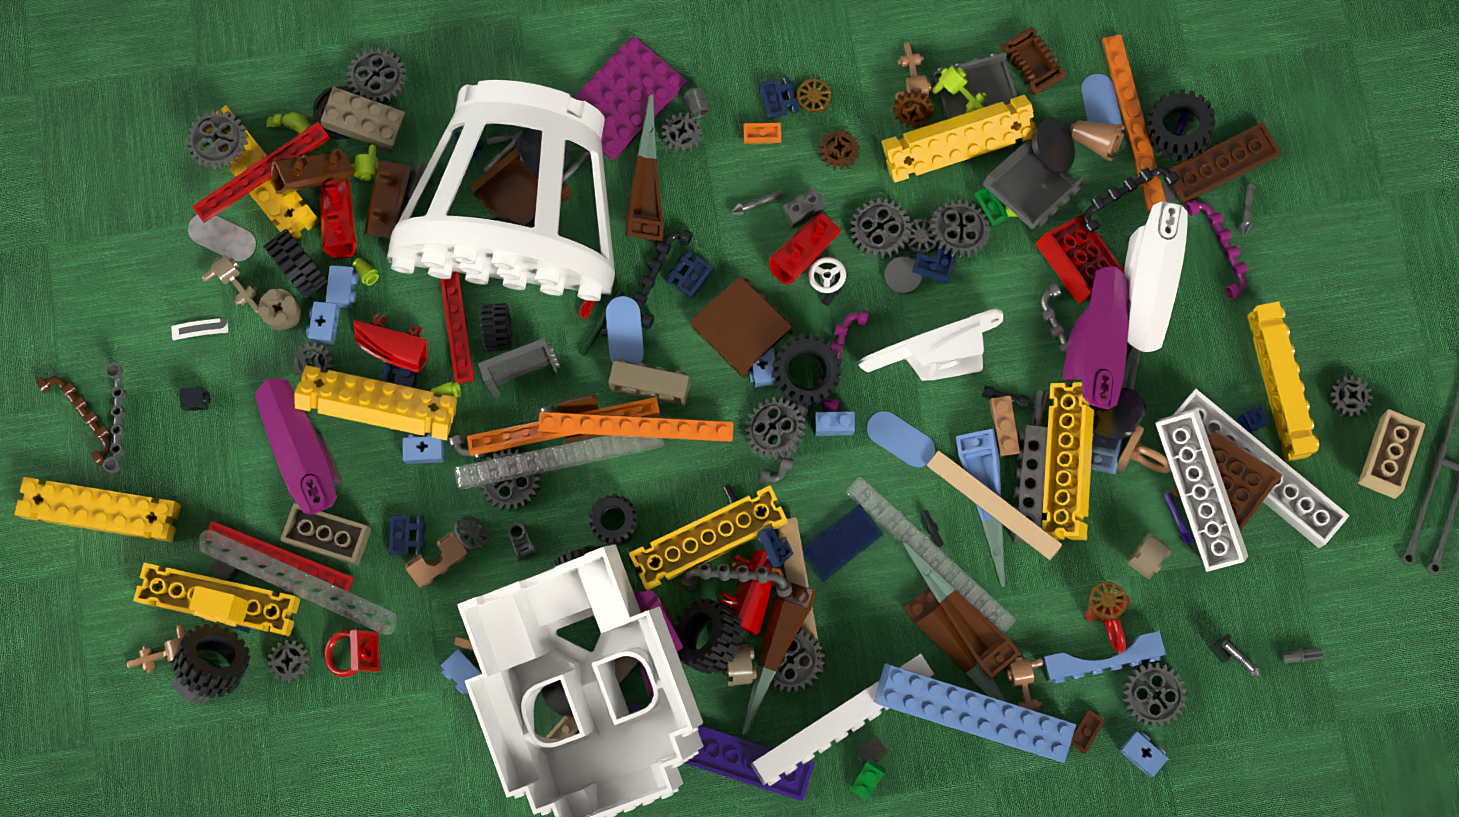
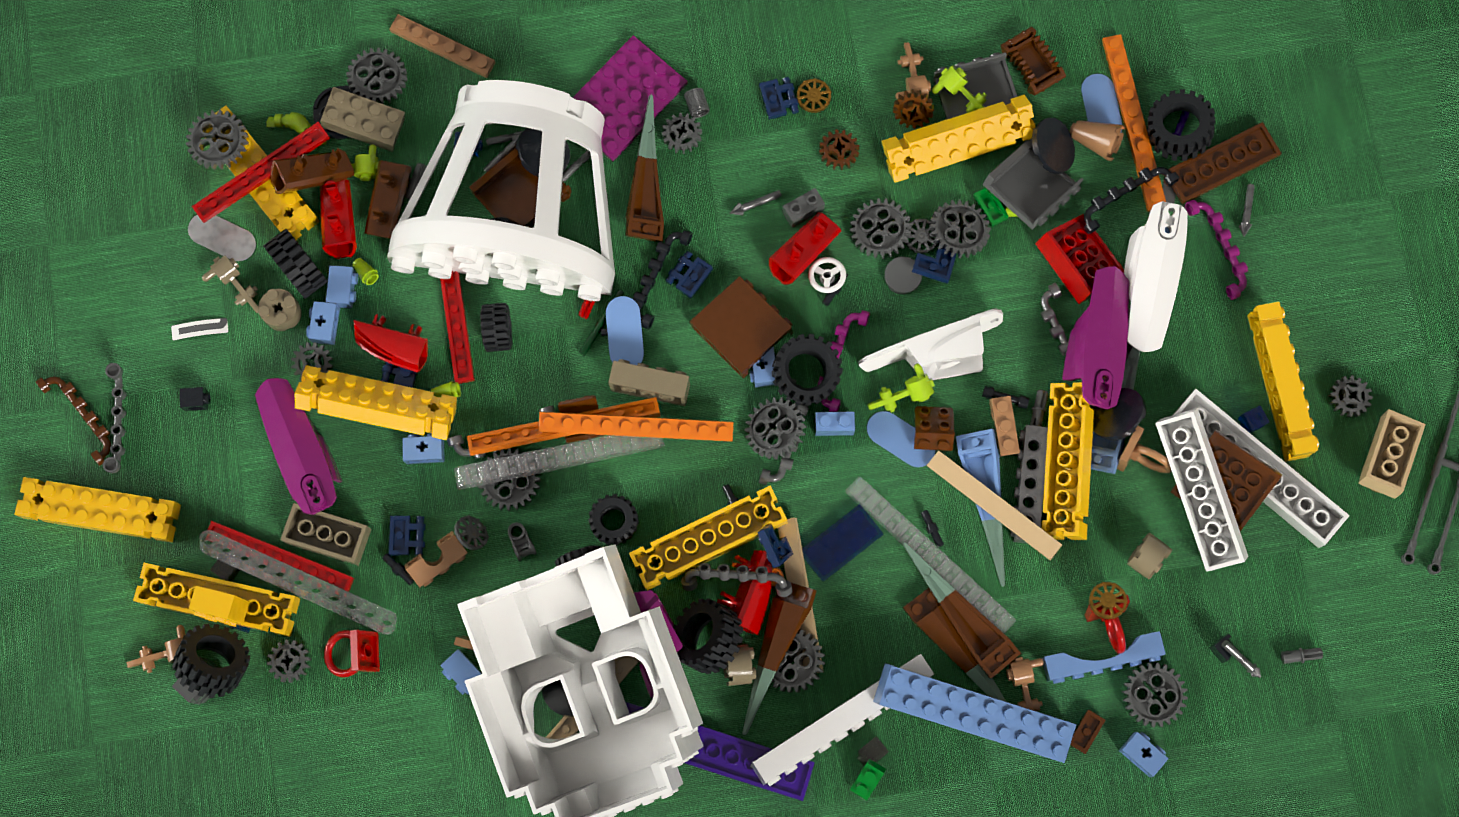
dark grey panel [478,338,560,398] -> none
orange plate [744,123,781,144] -> none
dark purple piece [1163,493,1192,546] -> none
none -> black bar [382,553,414,586]
none -> medium nougat plate [389,14,495,78]
none -> lime piece [867,363,935,413]
none -> reddish brown bracket [914,406,955,451]

